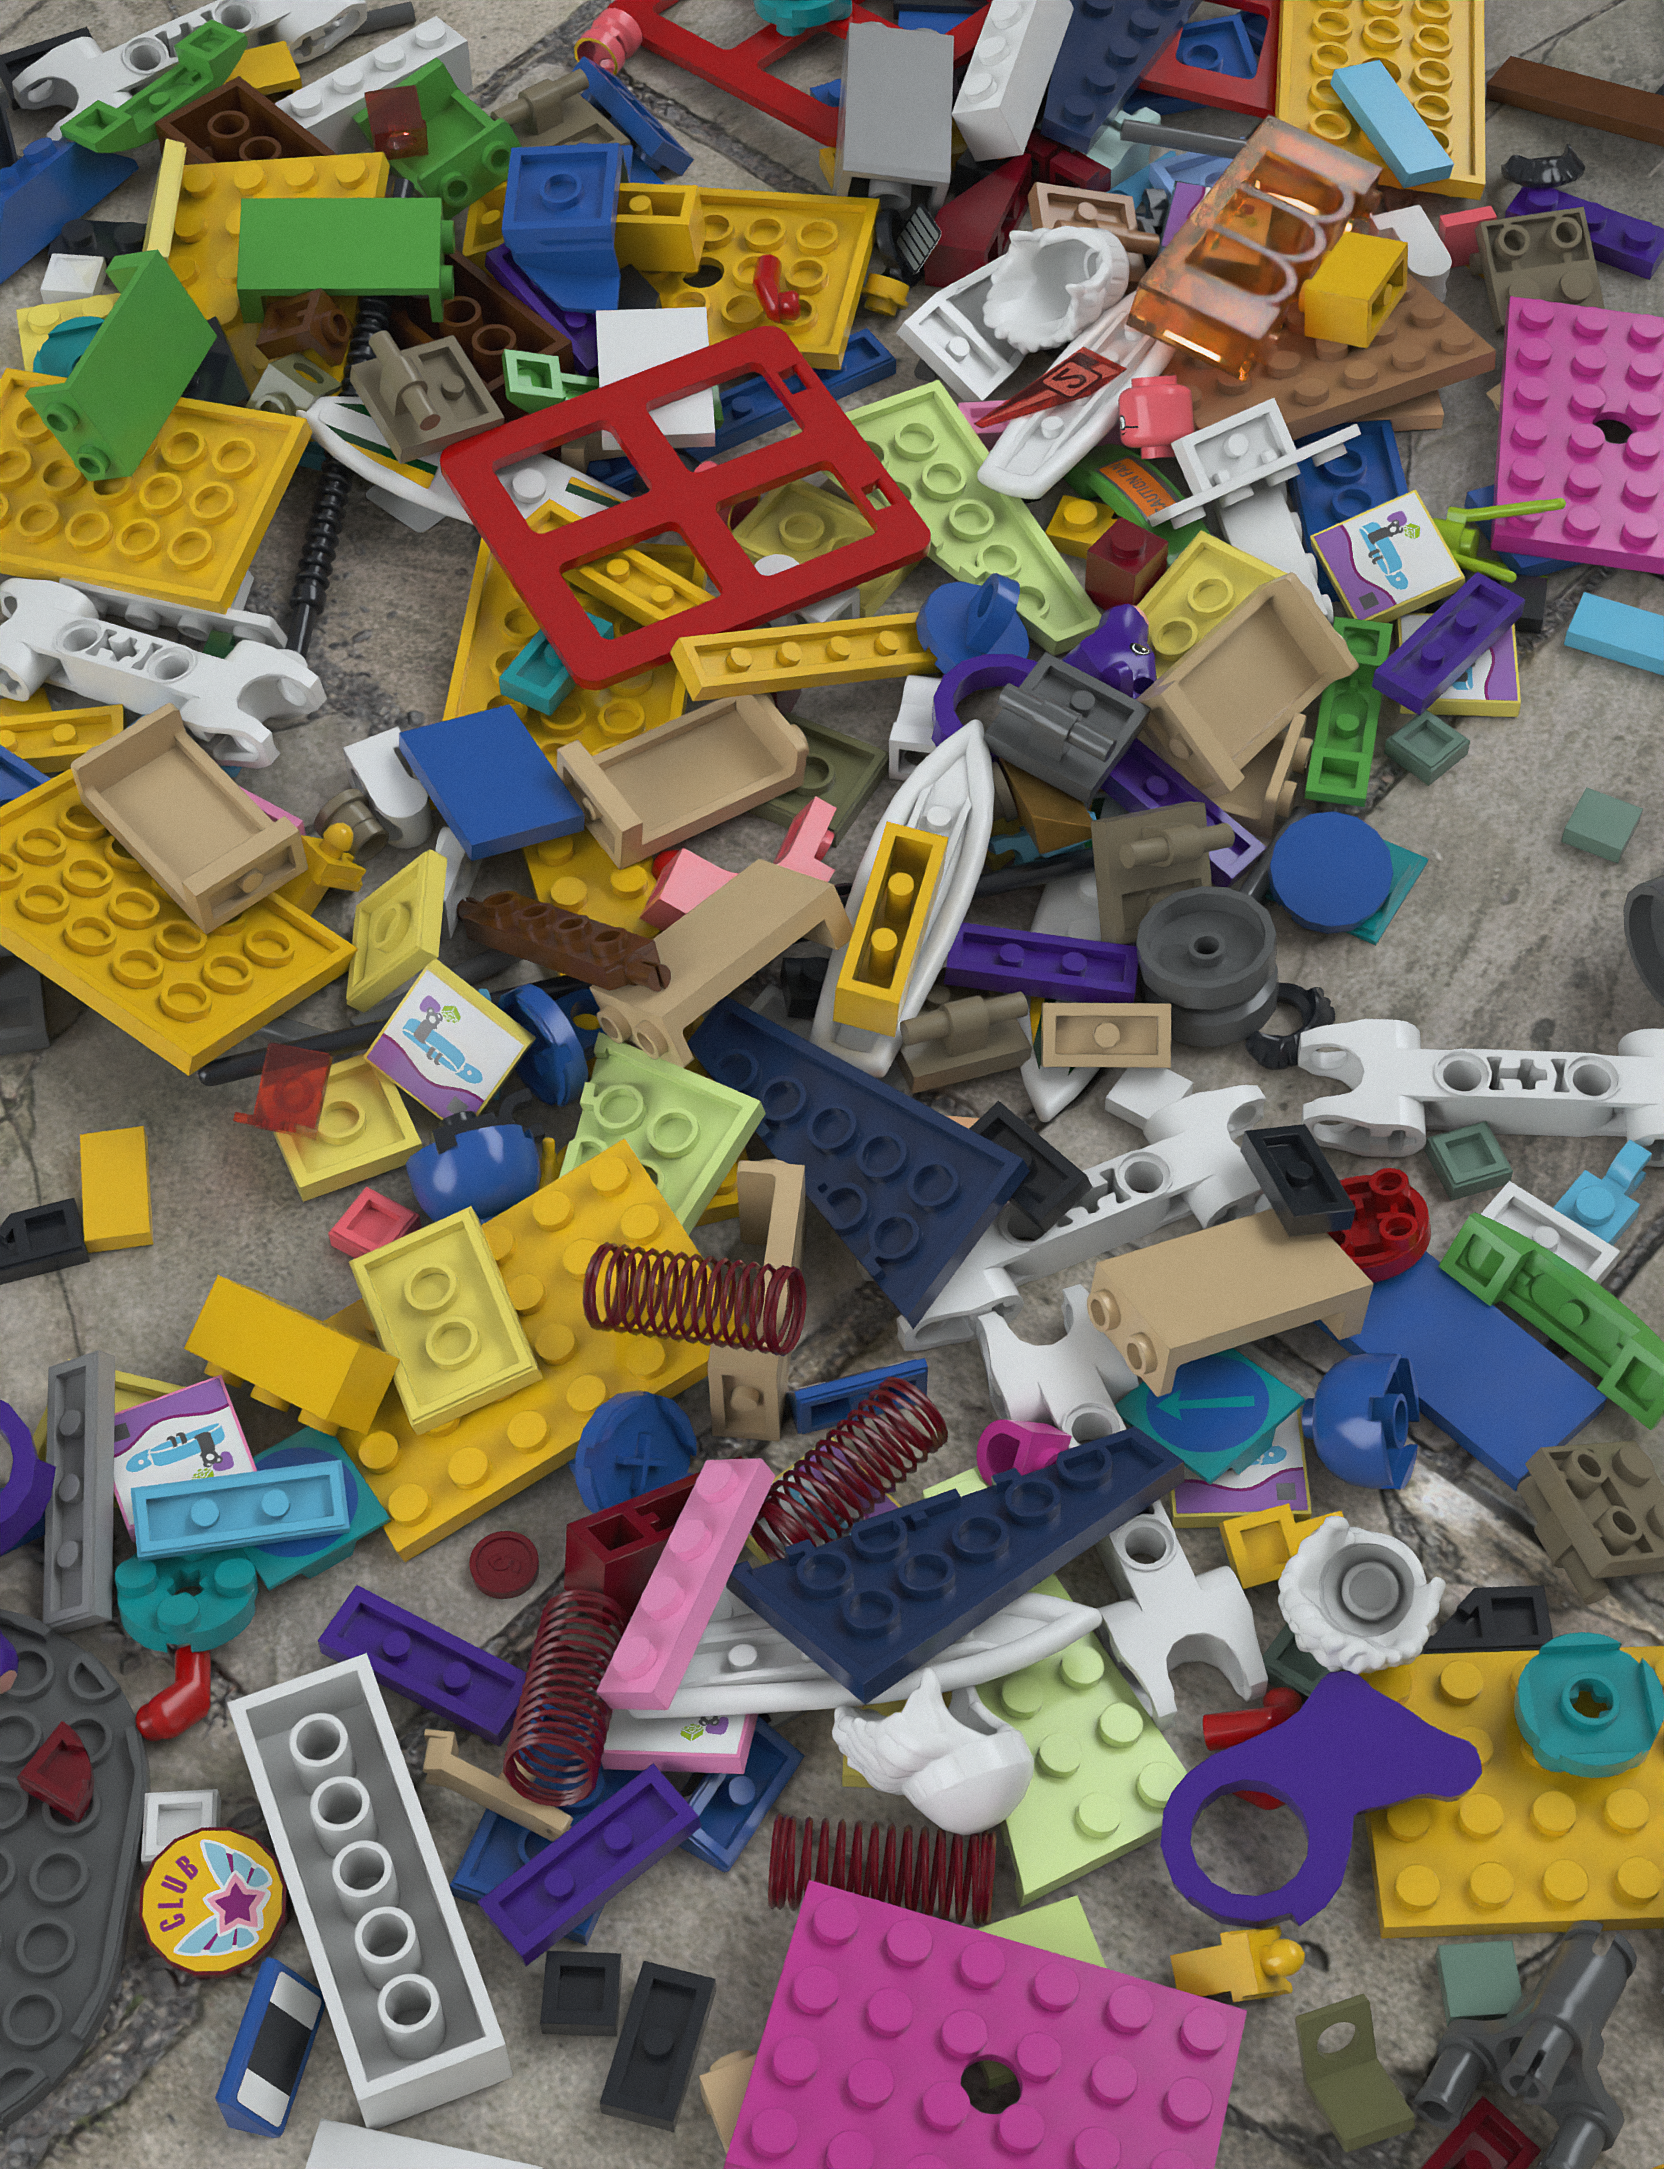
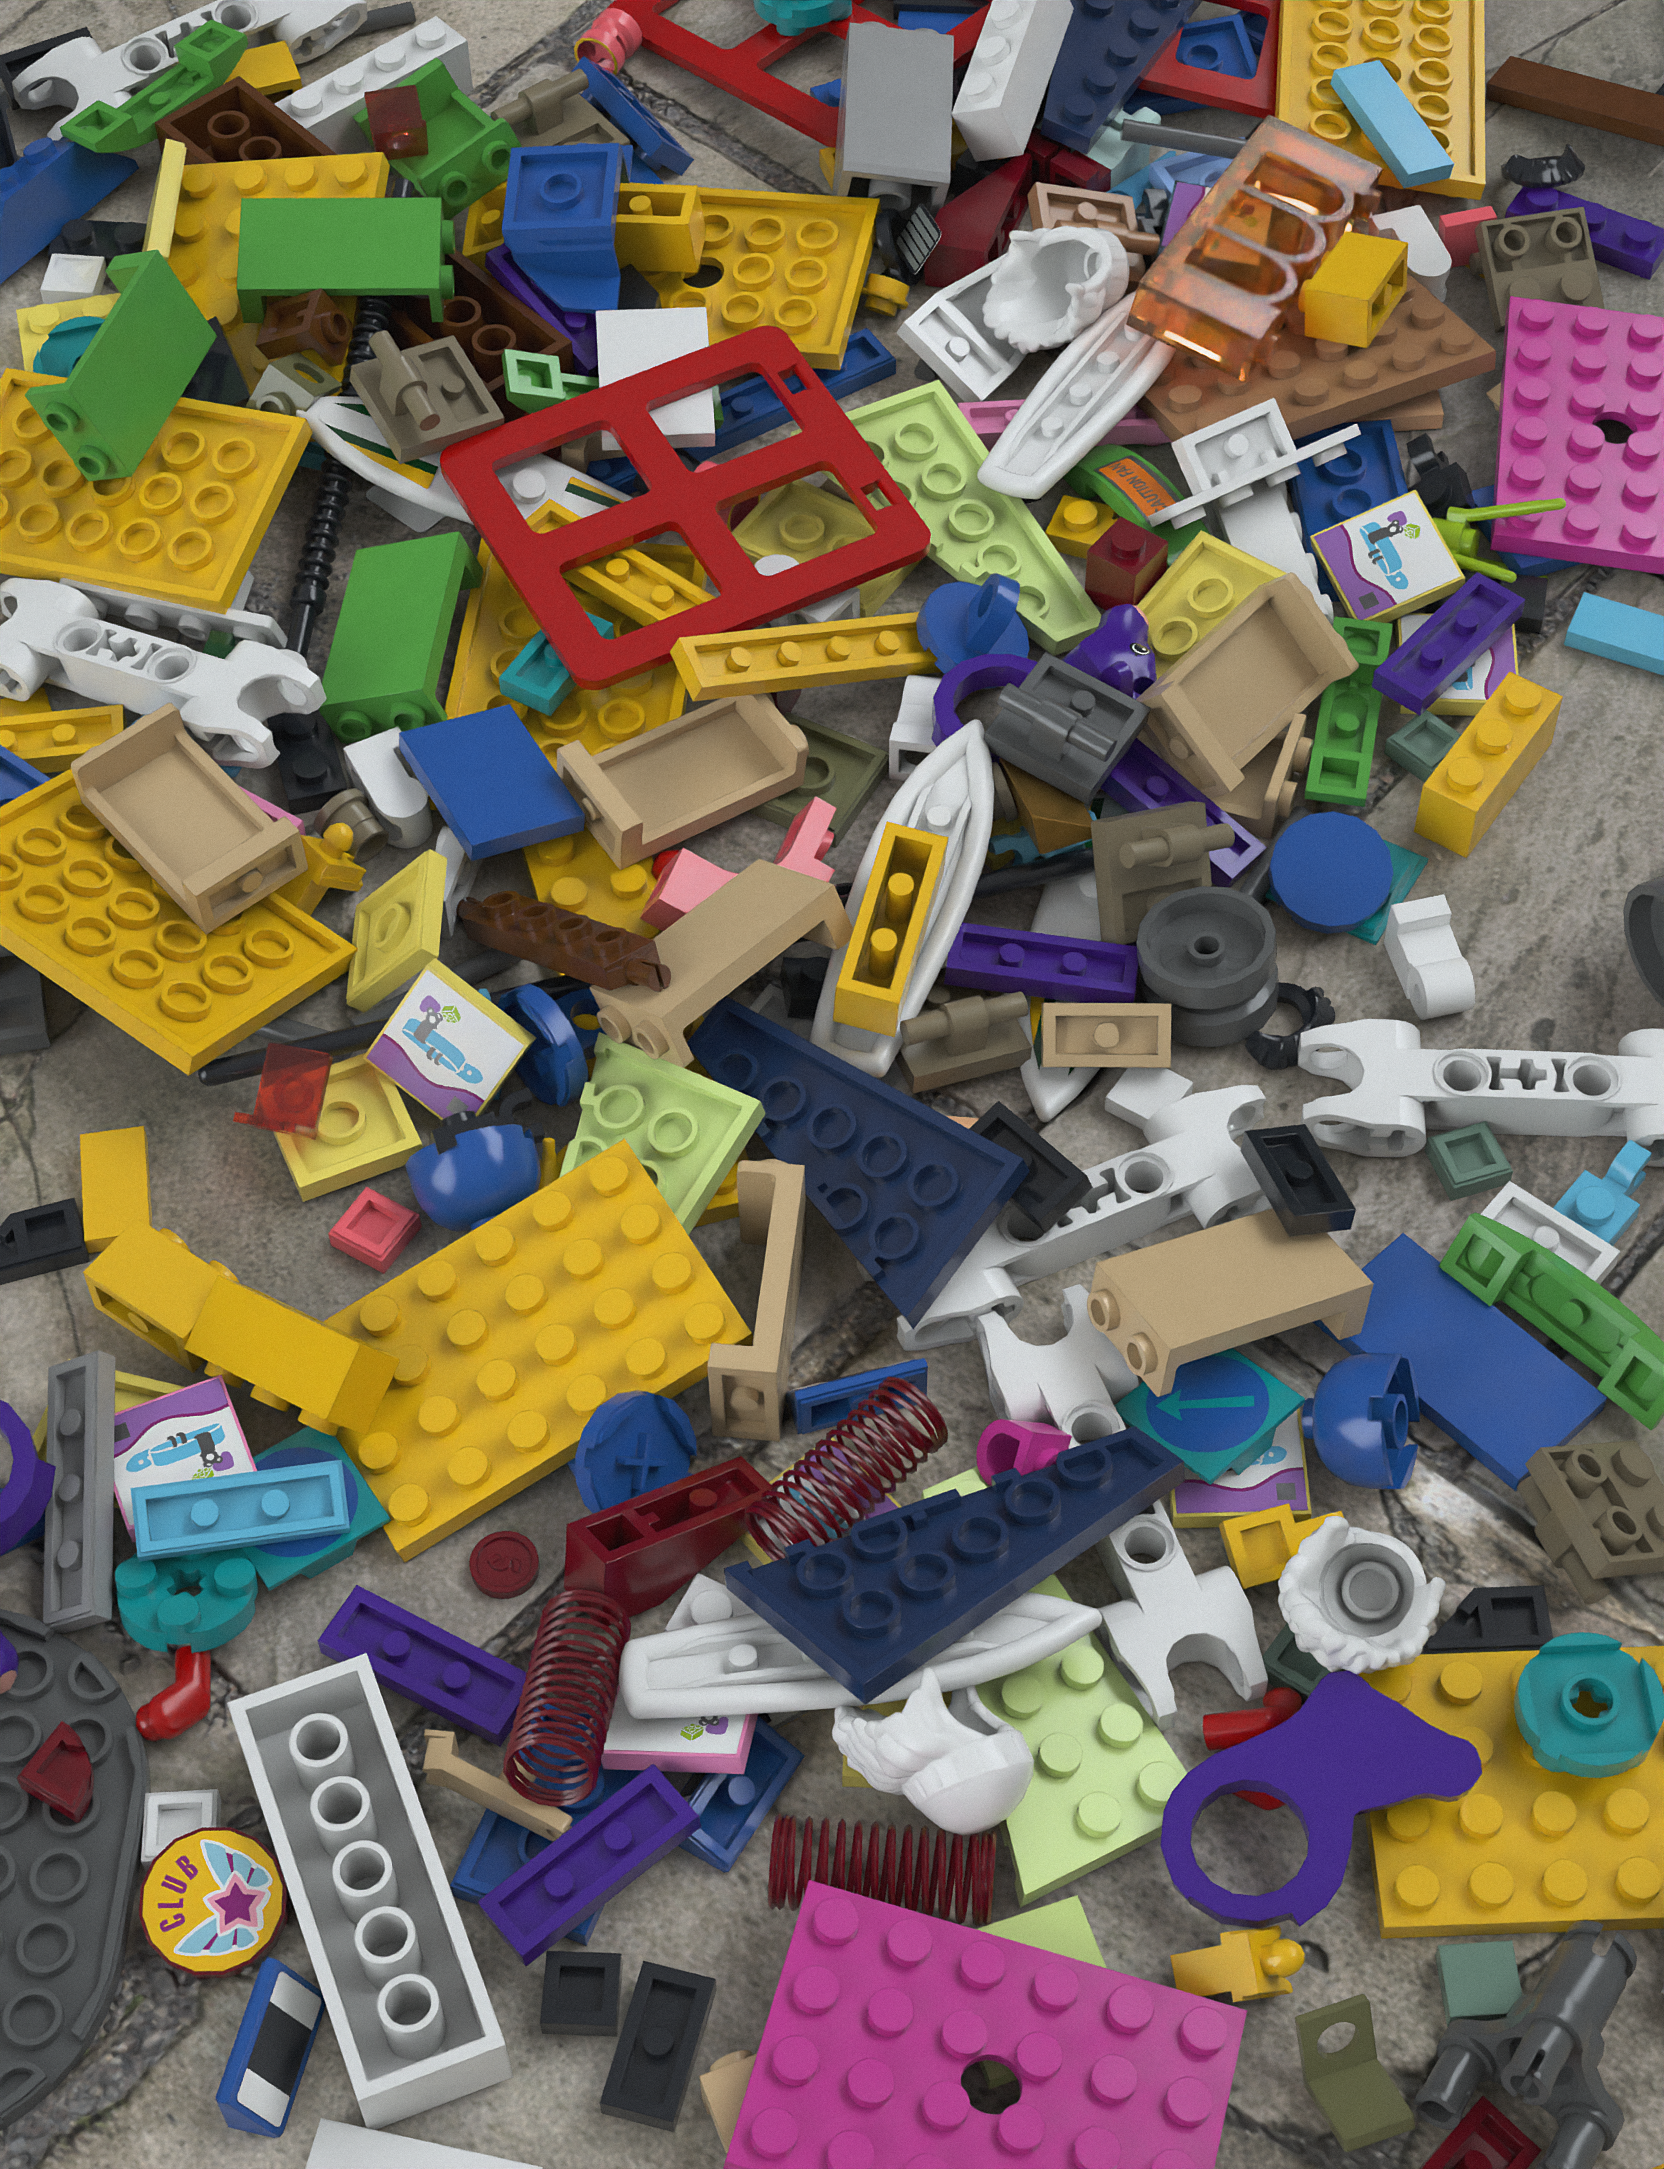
light yellow tile [349,1206,543,1436] -> none
dark red piece [582,1242,807,1357] -> none
bright pink plate [596,1458,775,1710] -> none
red arm [752,254,801,324] -> none
clear red sticker [974,347,1127,428] -> none
coral head [1118,375,1194,459] -> none
red tile [1327,1168,1431,1282] -> none
sand green tile [1561,787,1643,864] -> none
none -> yellow brick [83,1218,239,1373]
none -> black plate [267,710,347,815]
none -> bright green panel [318,531,484,744]
none -> white leg [1384,894,1475,1020]
none -> black plate [1406,433,1476,519]
none -> yellow brick [1414,671,1563,858]

